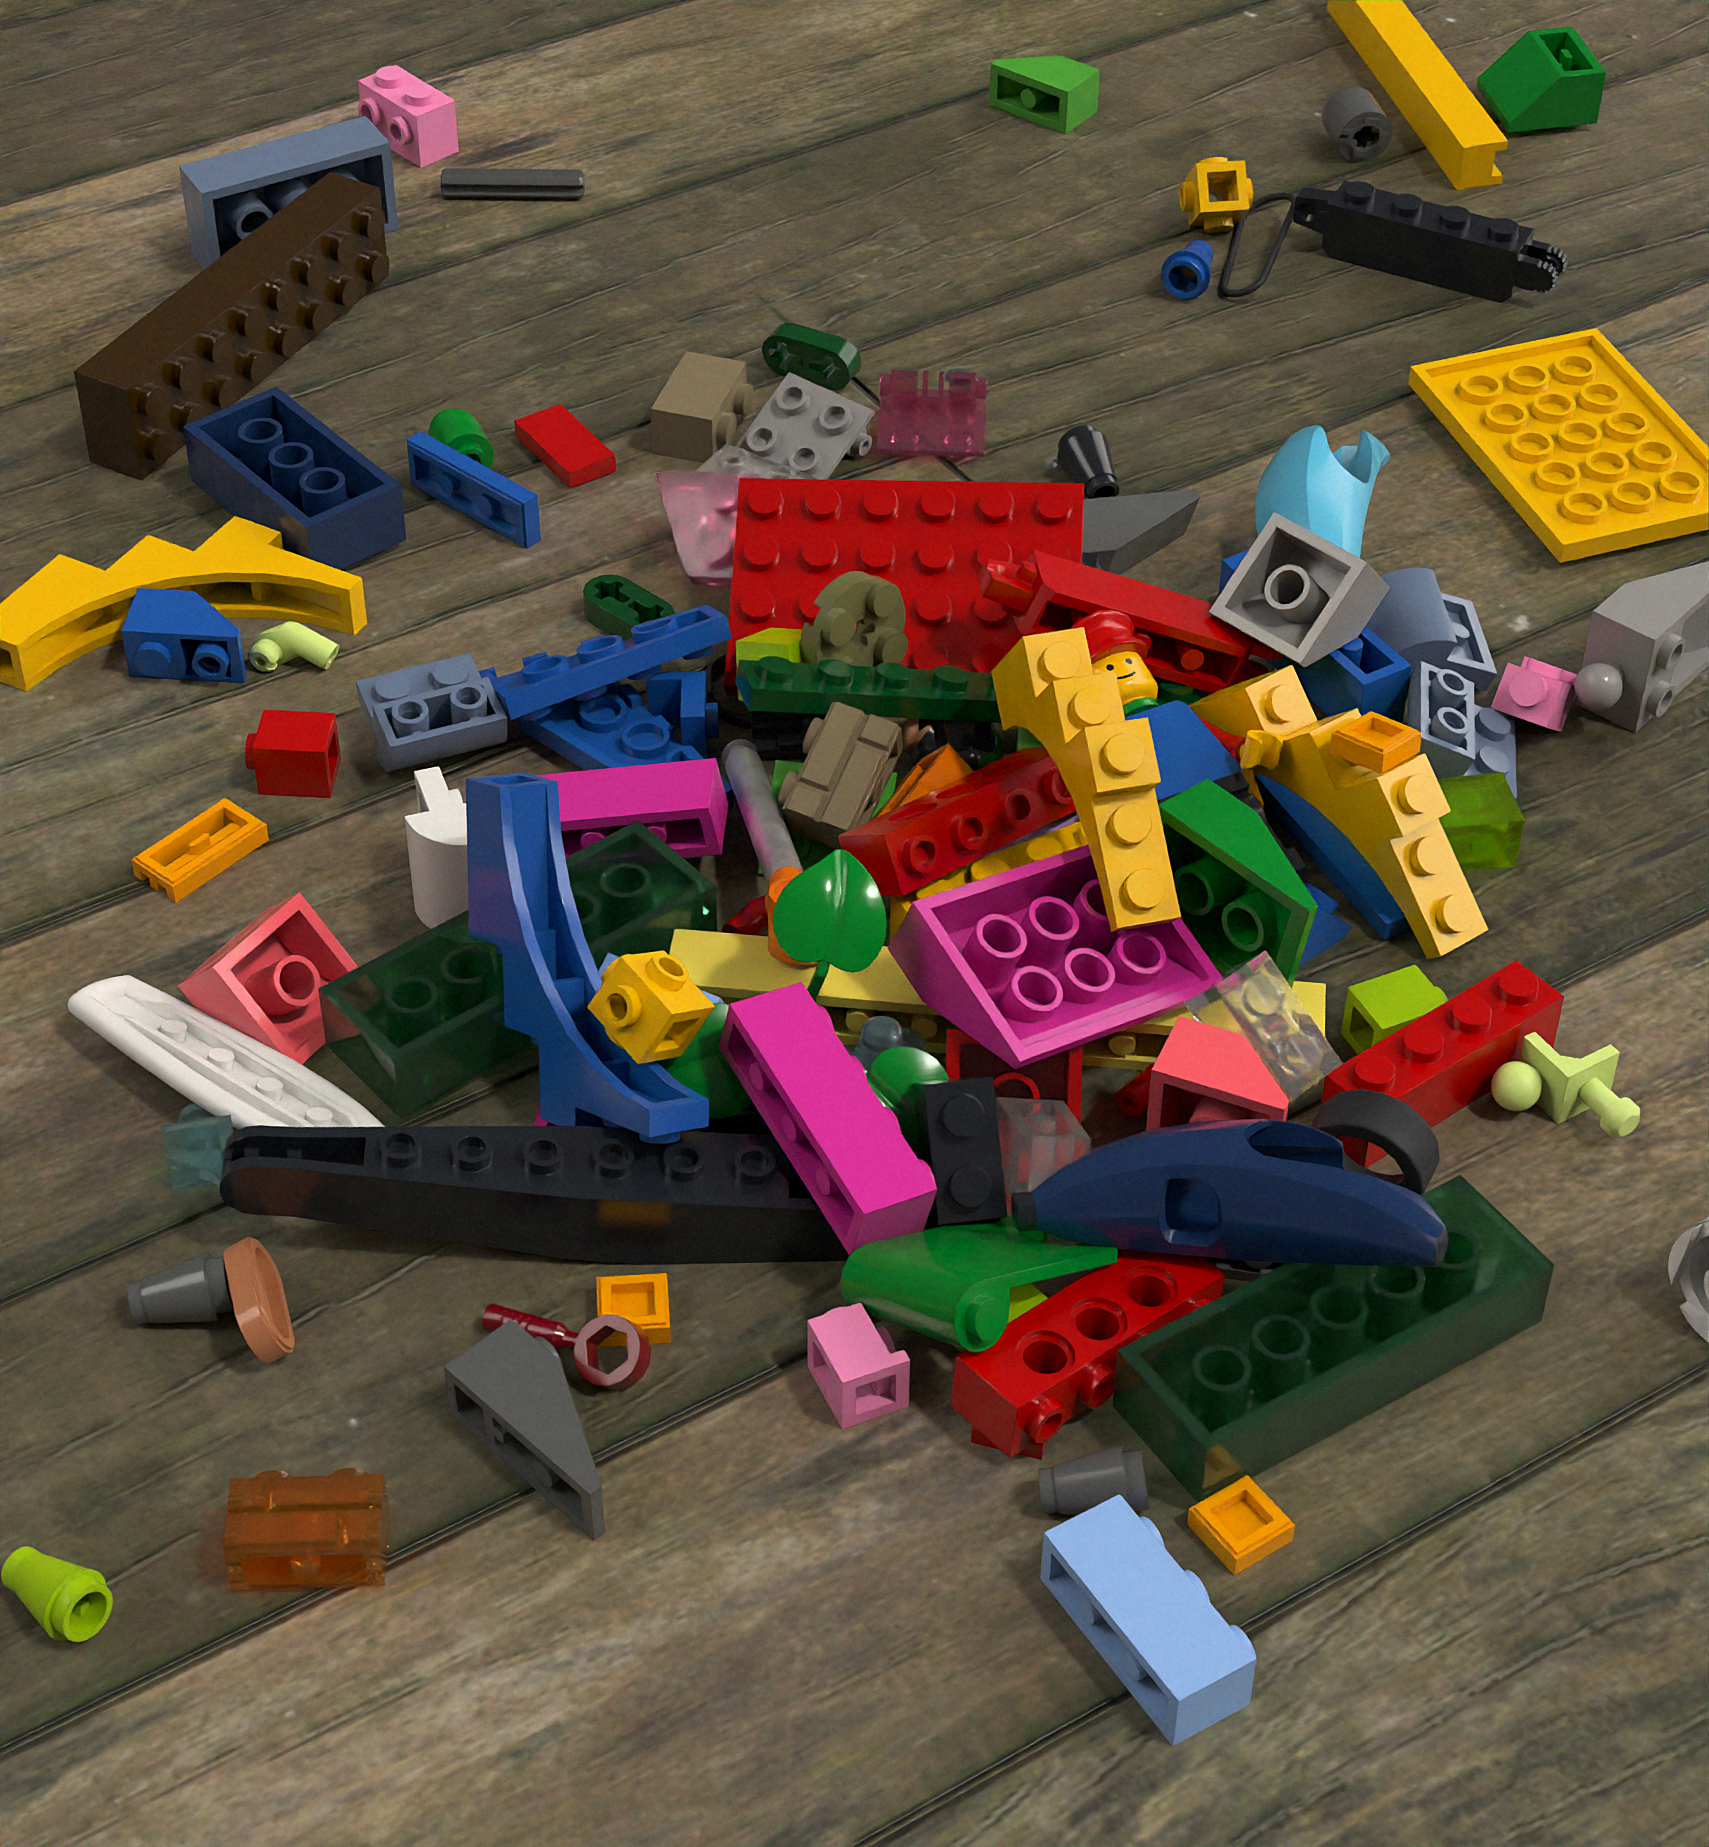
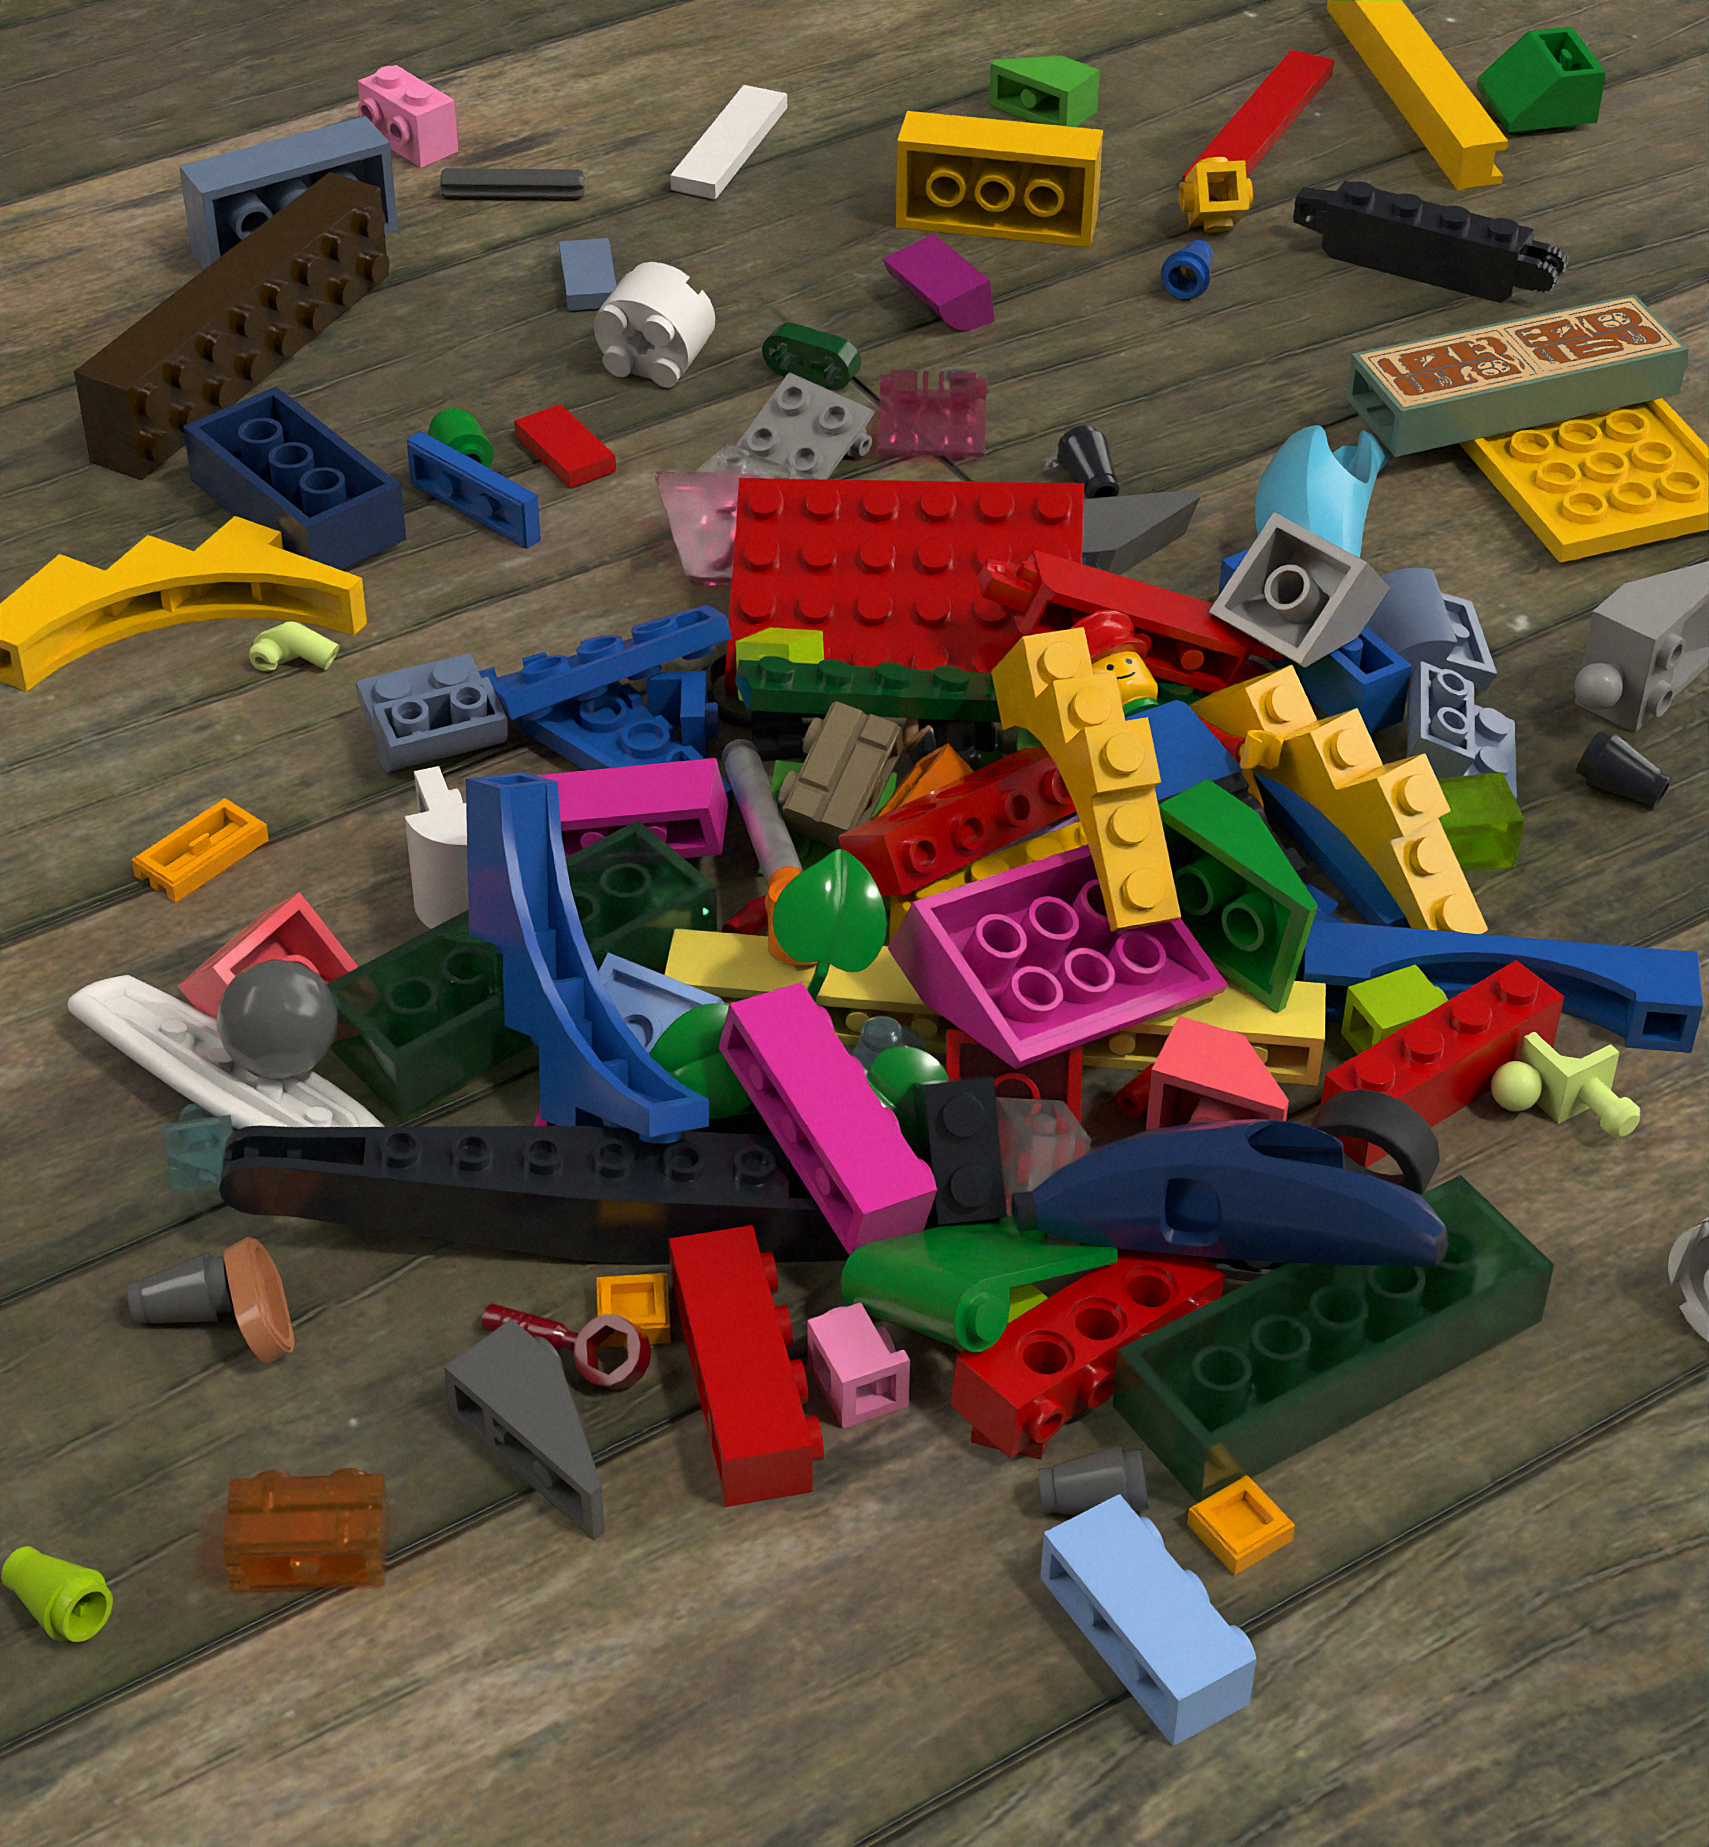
blue slope [121,588,247,683] -> none
red brick [245,709,341,798] -> none
dark green beam [583,574,675,641] -> none
yellow brick [587,950,715,1064] -> none
dark tan brick [650,351,753,465] -> none
olive plate [800,571,908,667] -> none
clear brick [1184,950,1343,1102] -> none
black piece [1220,192,1296,298] -> none
dark grey piece [1322,87,1393,163] -> none
light orange tile [1330,711,1422,774] -> none
bright pink brick [1491,656,1577,732] -> none
none -> dark grey piece [216,959,338,1080]
none -> sand blue tile [559,238,617,311]
none -> white brick [594,262,715,388]
none -> red brick [669,1225,824,1507]
none -> white tile [670,85,787,200]
none -> magenta brick [883,234,995,331]
none -> yellow brick [896,111,1103,248]
none -> red tile [1182,49,1334,201]
none -> blue arch [1299,920,1703,1053]
none -> brick [1346,294,1689,457]
none -> black cone [1576,731,1672,809]

